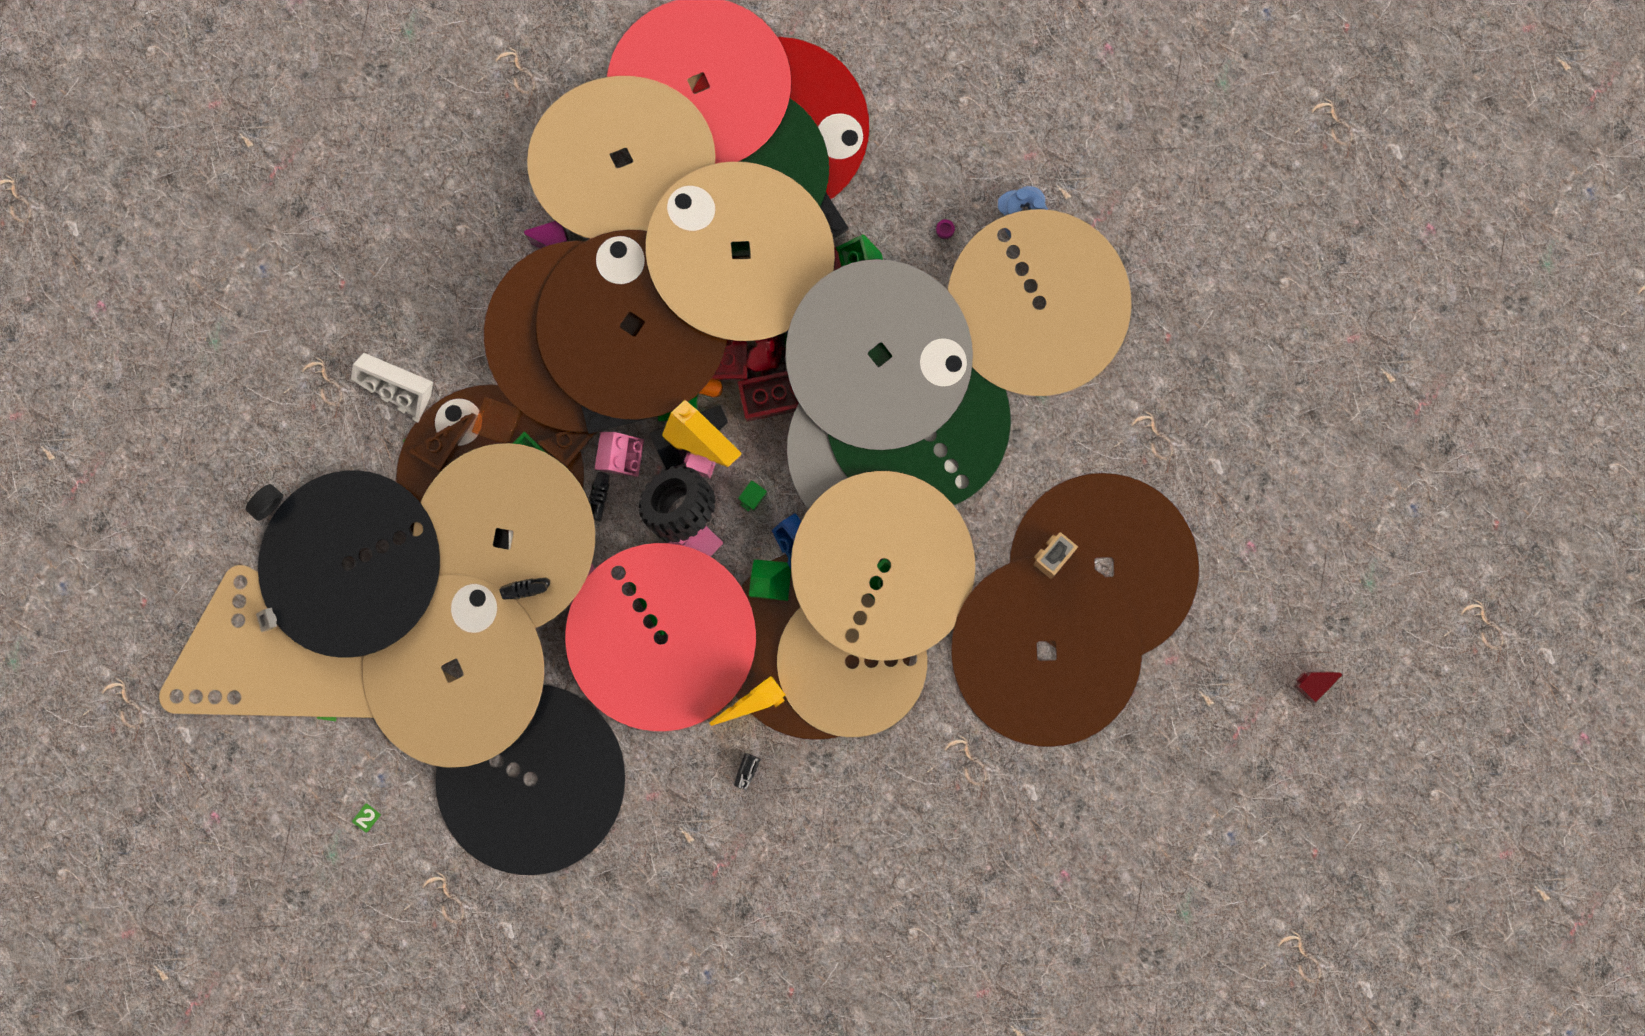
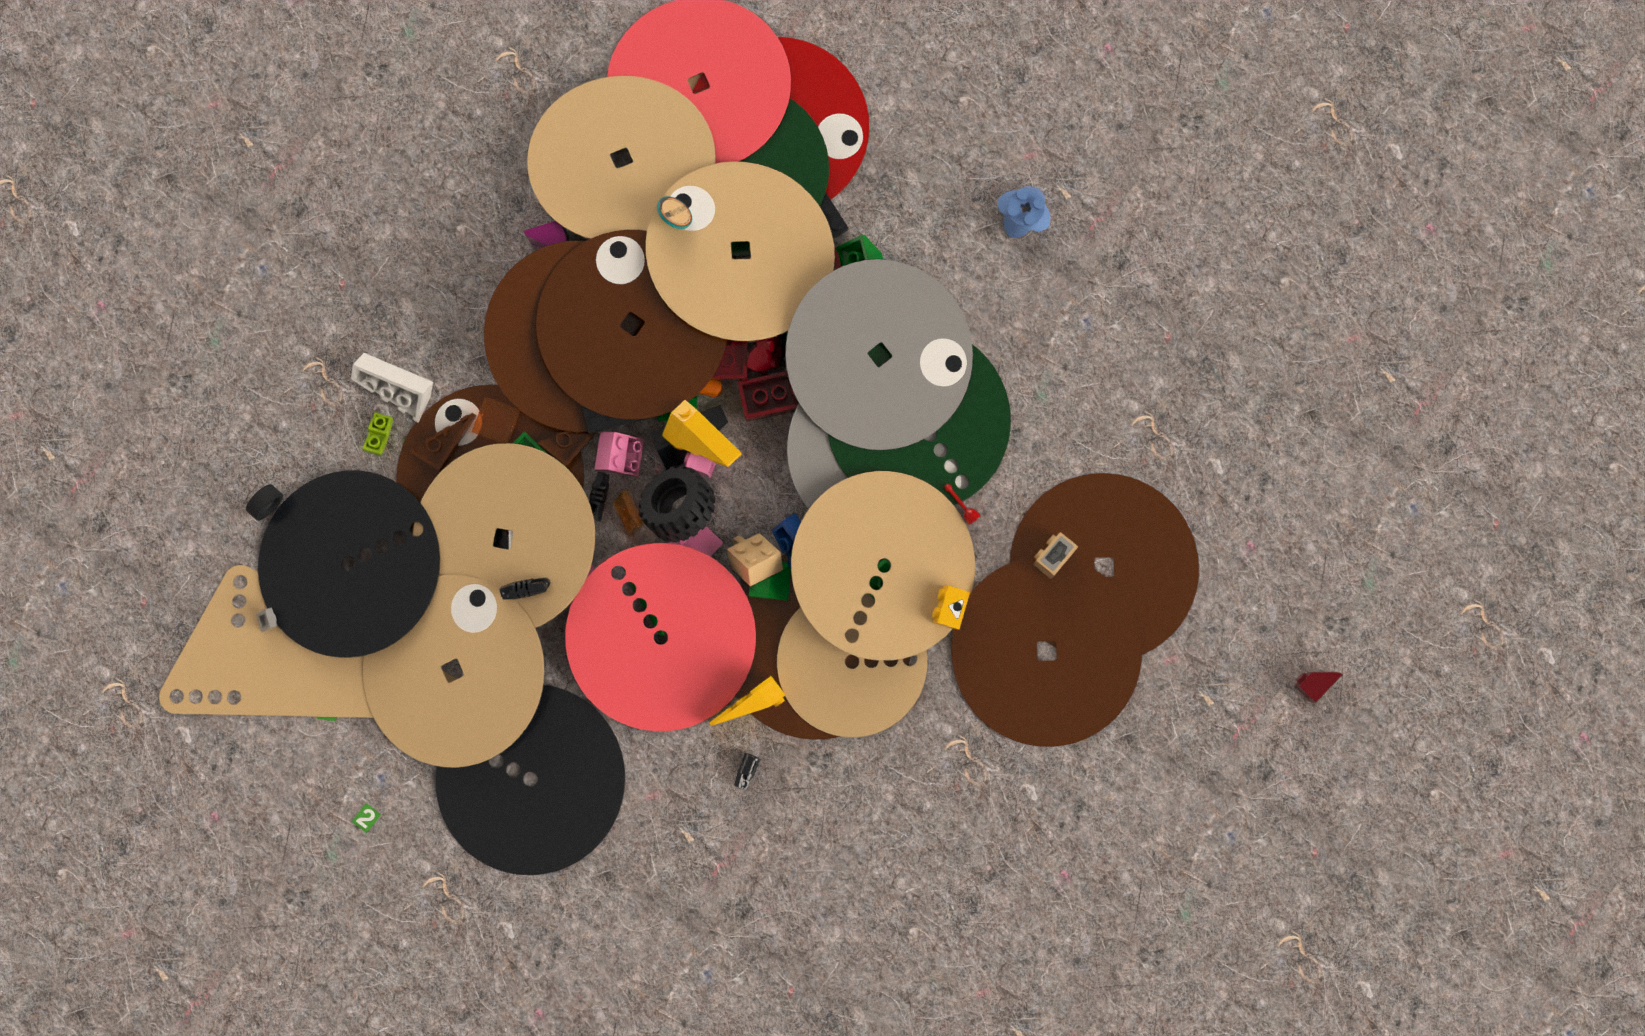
green brick [738,480,768,512] -> none
magenta tile [936,219,955,239] -> none
tan piece [948,209,1131,396] -> none
none -> lime slope [362,412,393,456]
none -> clear orange tile [613,490,644,536]
none -> piece [657,196,692,229]
none -> tan hinge [727,533,783,586]
none -> yellow brick [932,585,970,629]
none -> red hinge [944,484,981,525]

